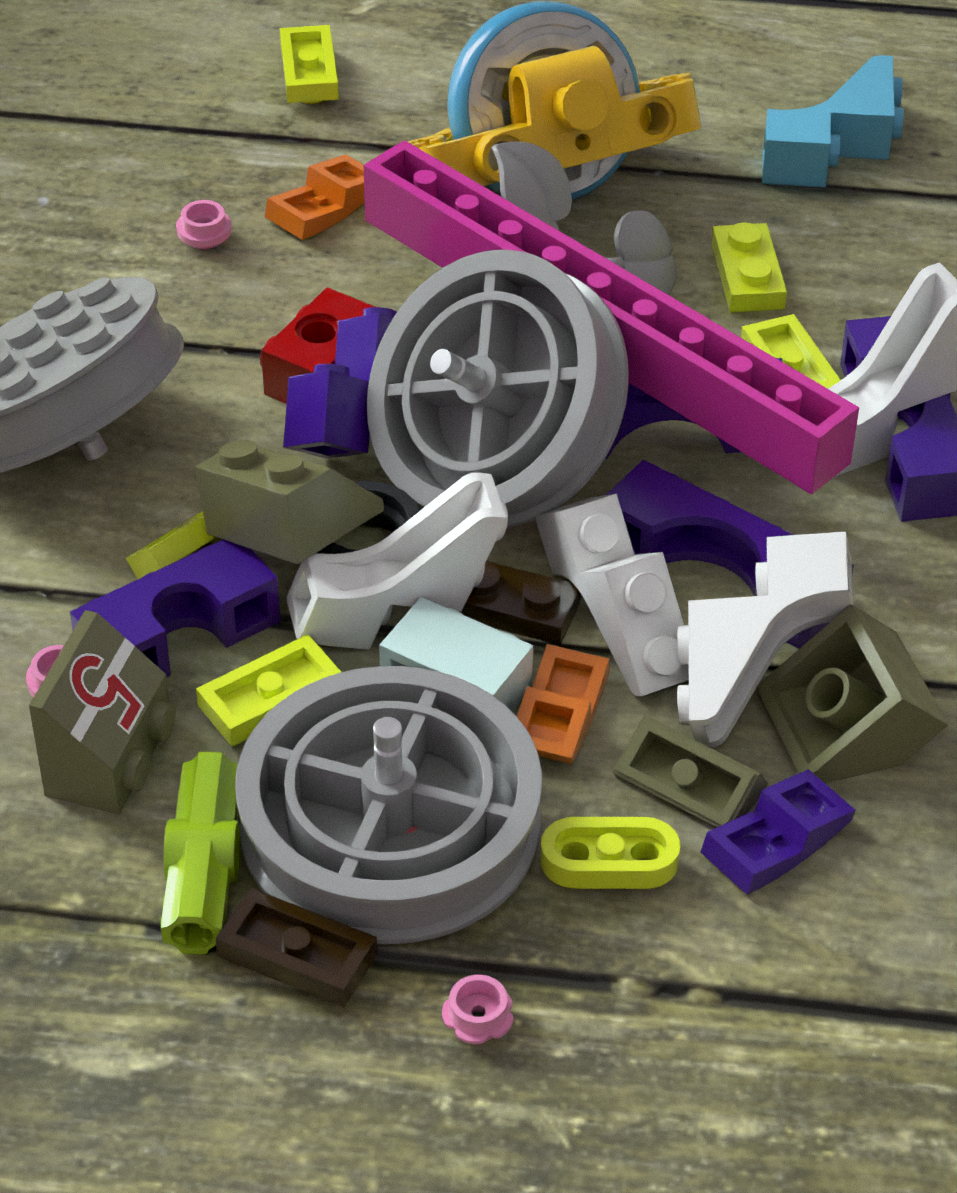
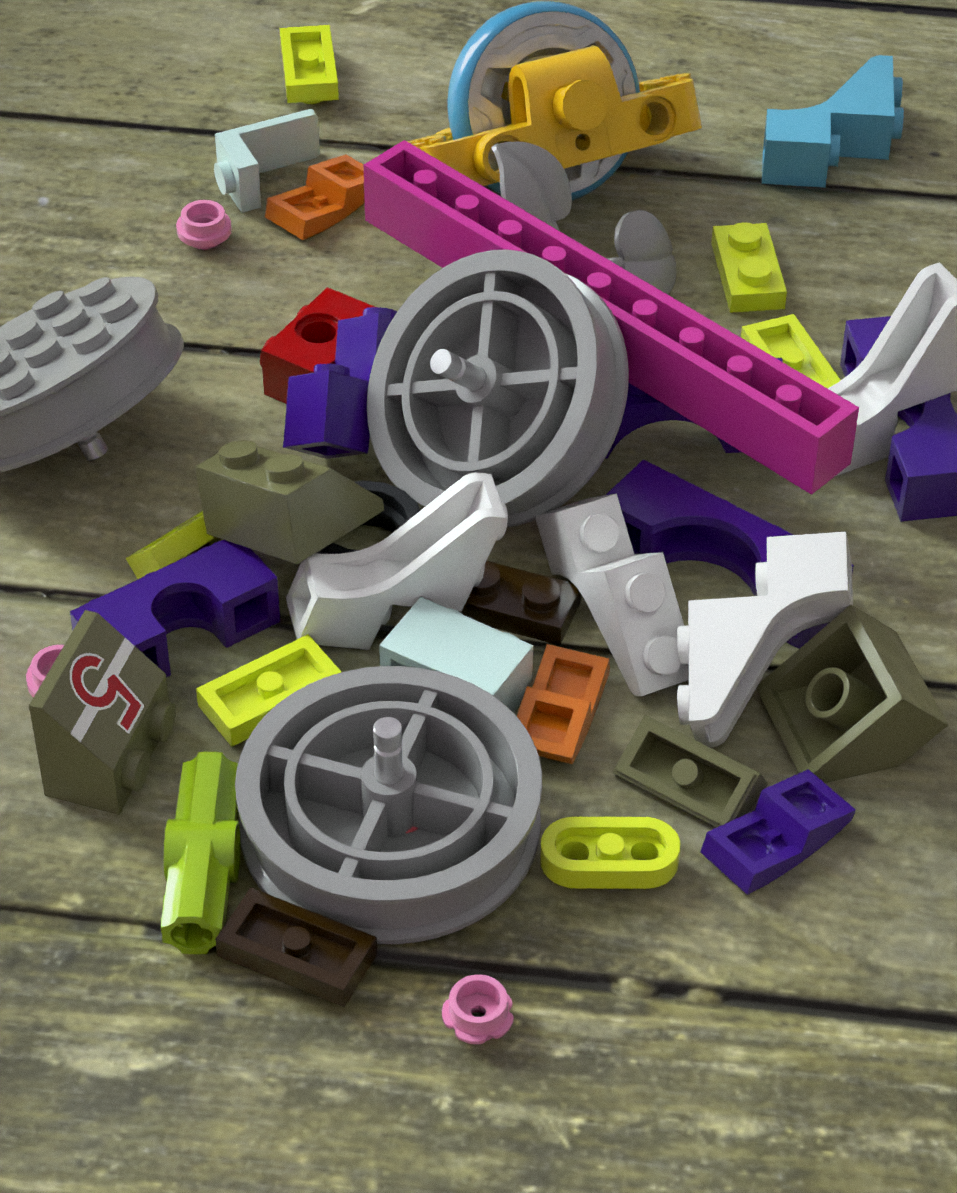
none -> light aqua bracket [214,109,320,213]

